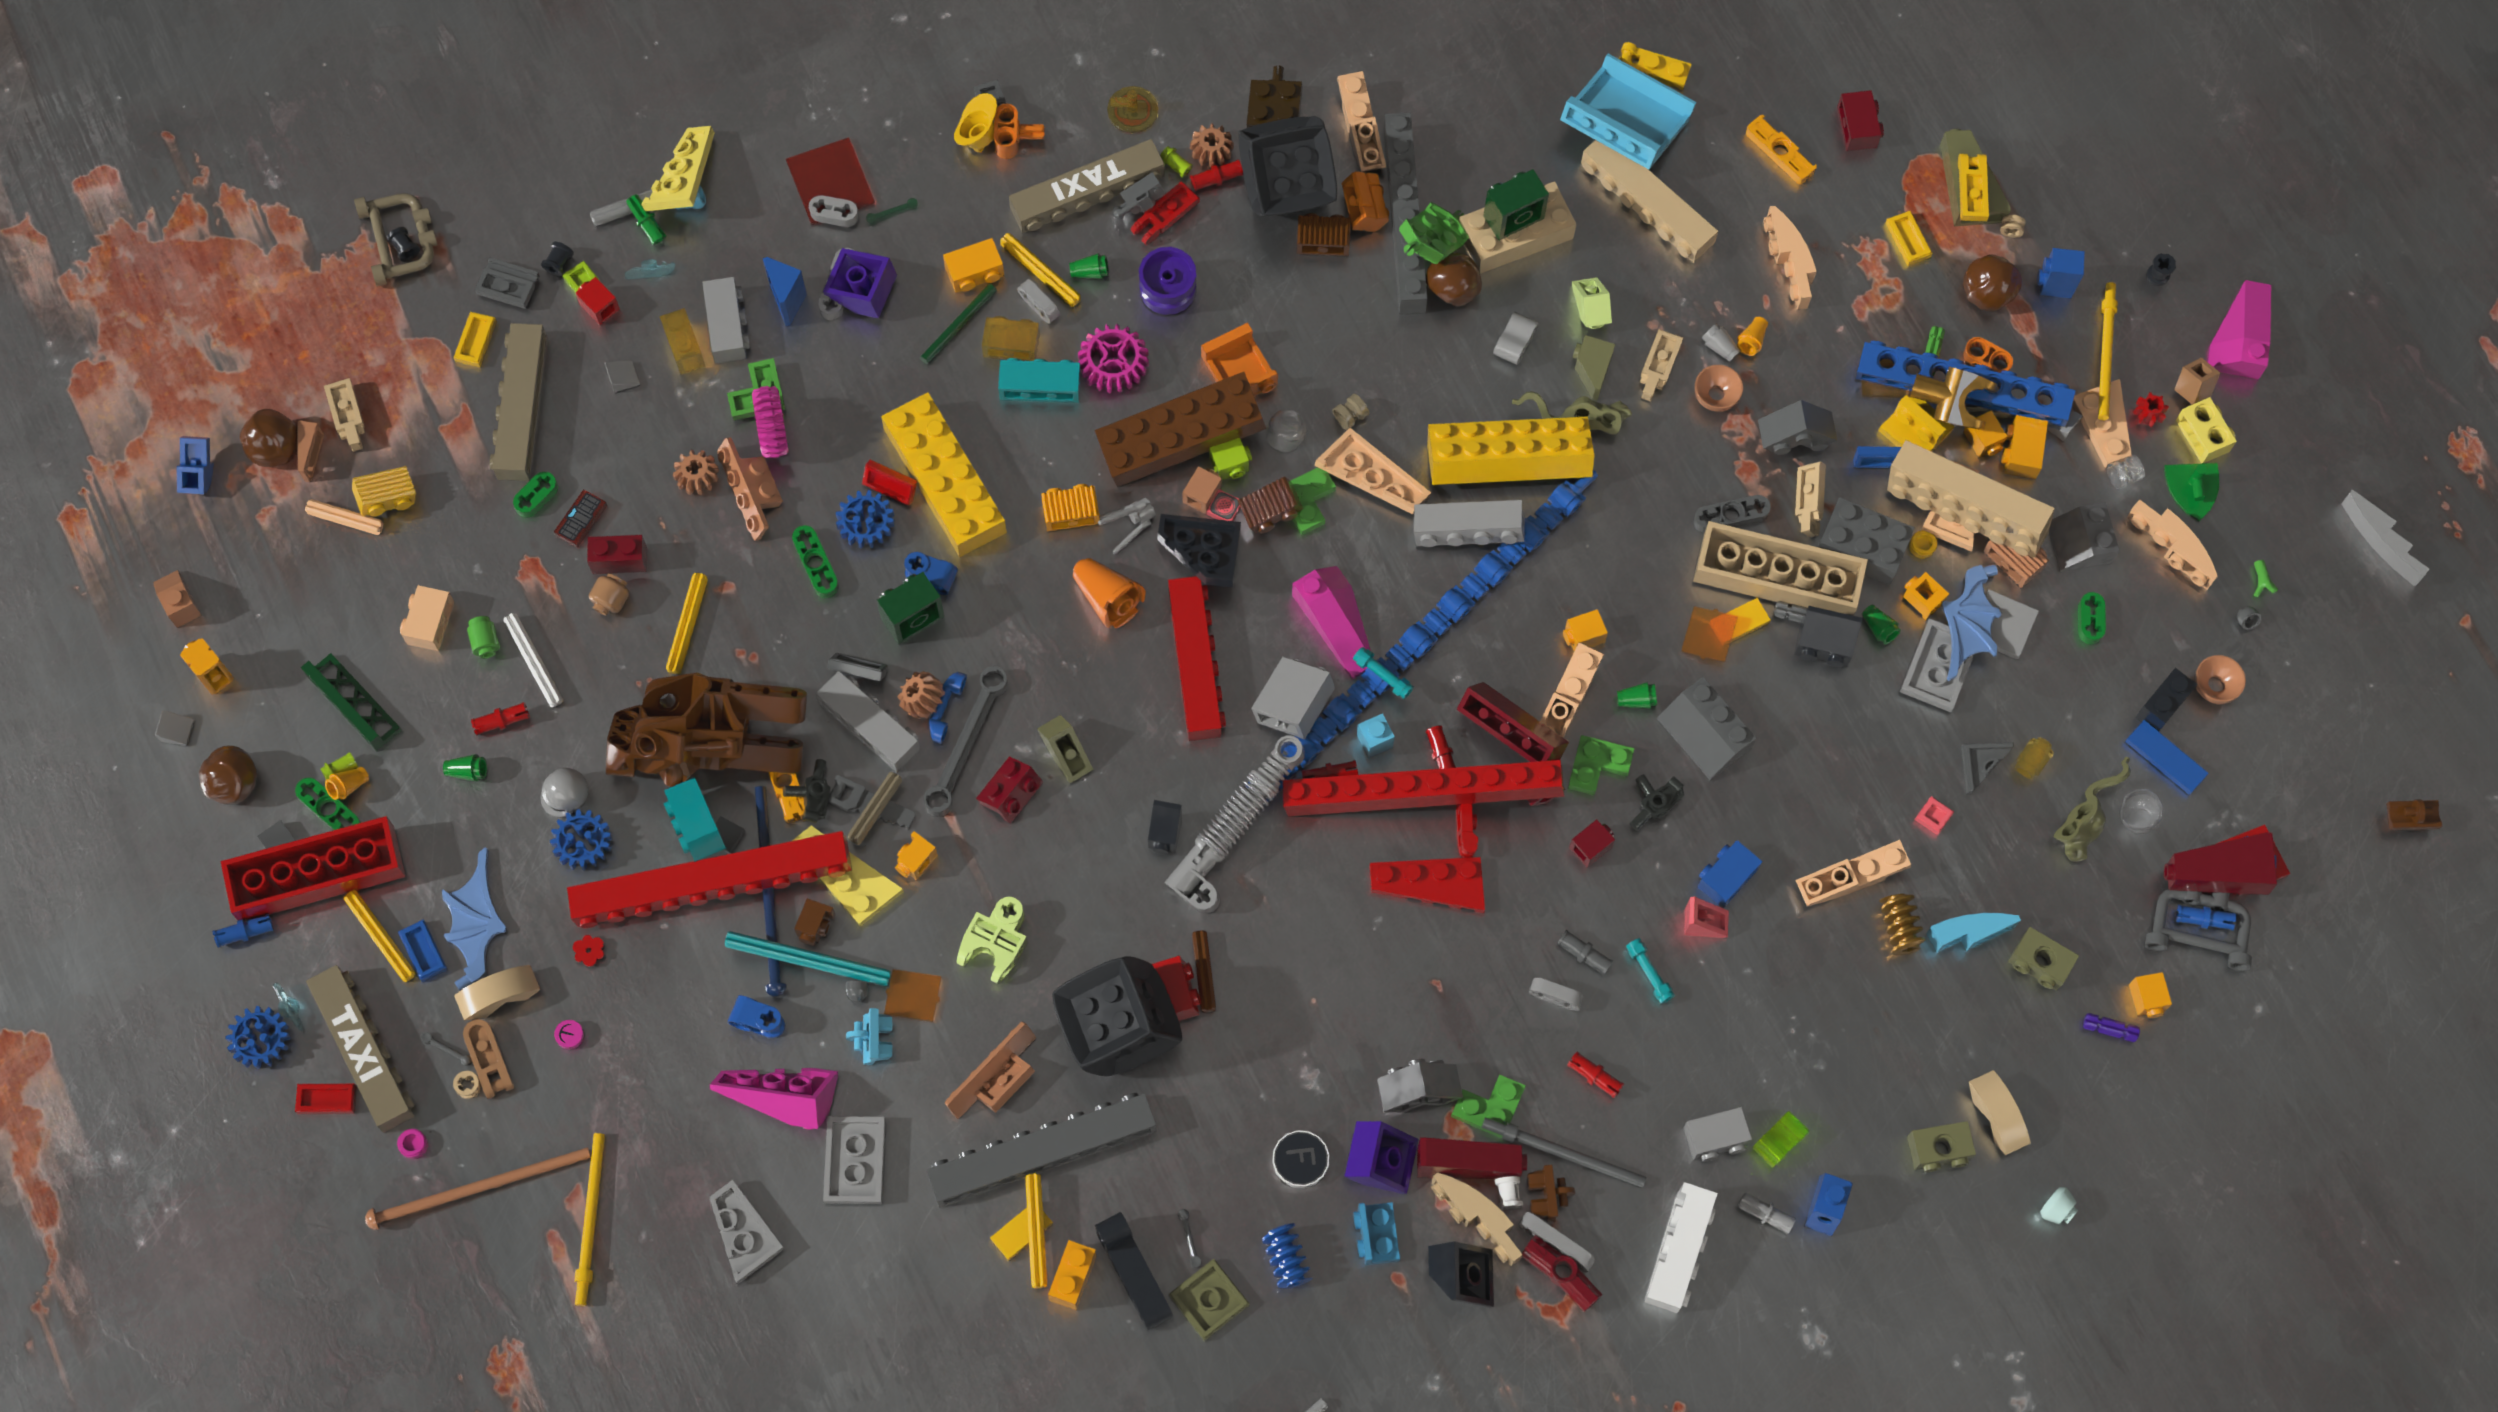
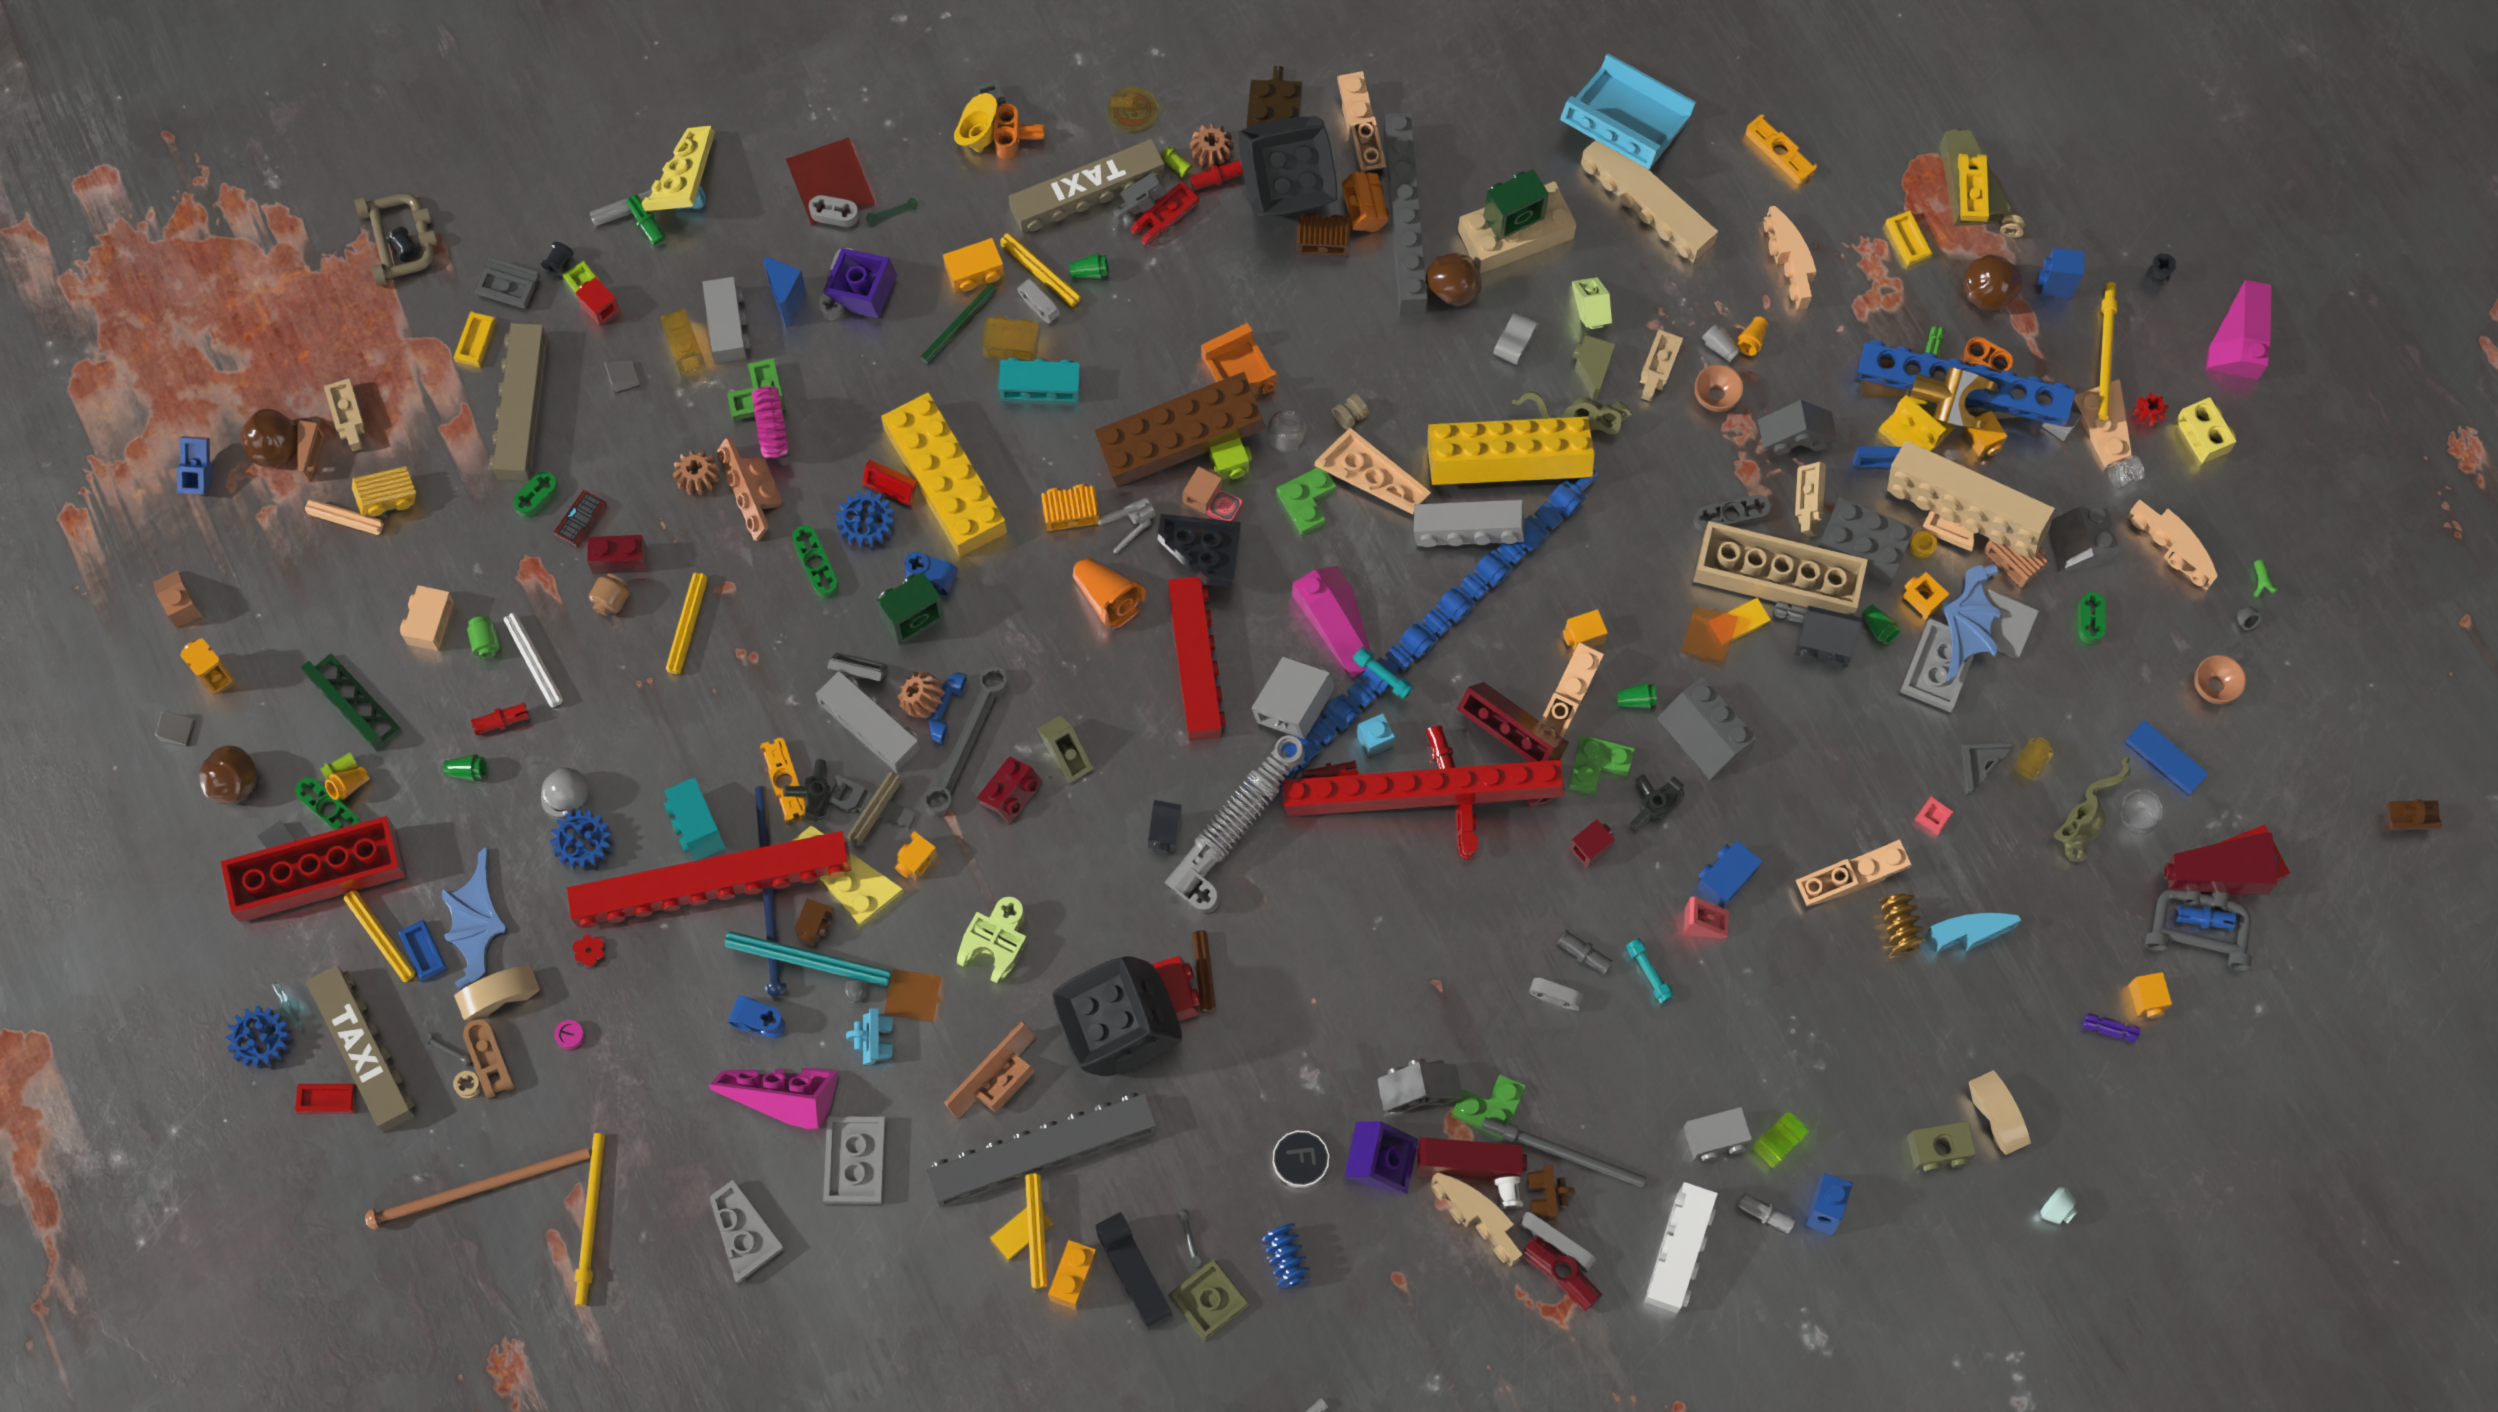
blue pin [212,914,274,948] -> none
dark pink tile [397,1129,428,1159] -> none
reddish brown piece [606,672,807,787] -> none
clear light blue piece [625,259,675,279] -> none
dark grey tile [716,816,745,854] -> none
dark pink gear [1078,323,1149,394] -> none
dark purple wheel [1139,247,1197,315] -> none
reddish brown brick [1238,477,1303,534] -> none
dark azure bracket [1353,1202,1400,1265] -> none
red wing [1369,857,1485,913] -> none
bright green plate [1399,202,1469,264] -> none
black slope [1428,1241,1494,1308] -> none
red pin [1567,1051,1624,1098] -> none
yellow plate [1618,42,1691,90] -> none
dark red brick [1837,90,1884,151] -> none
light orange brick [2001,415,2048,480] -> none
olive brick [2008,927,2079,990] -> none
black brick [2135,667,2198,732] -> none
green shield [2164,463,2220,522] -> none
medium nougat brick [2174,357,2220,405] -> none
light grey slope [2341,489,2430,586] -> none

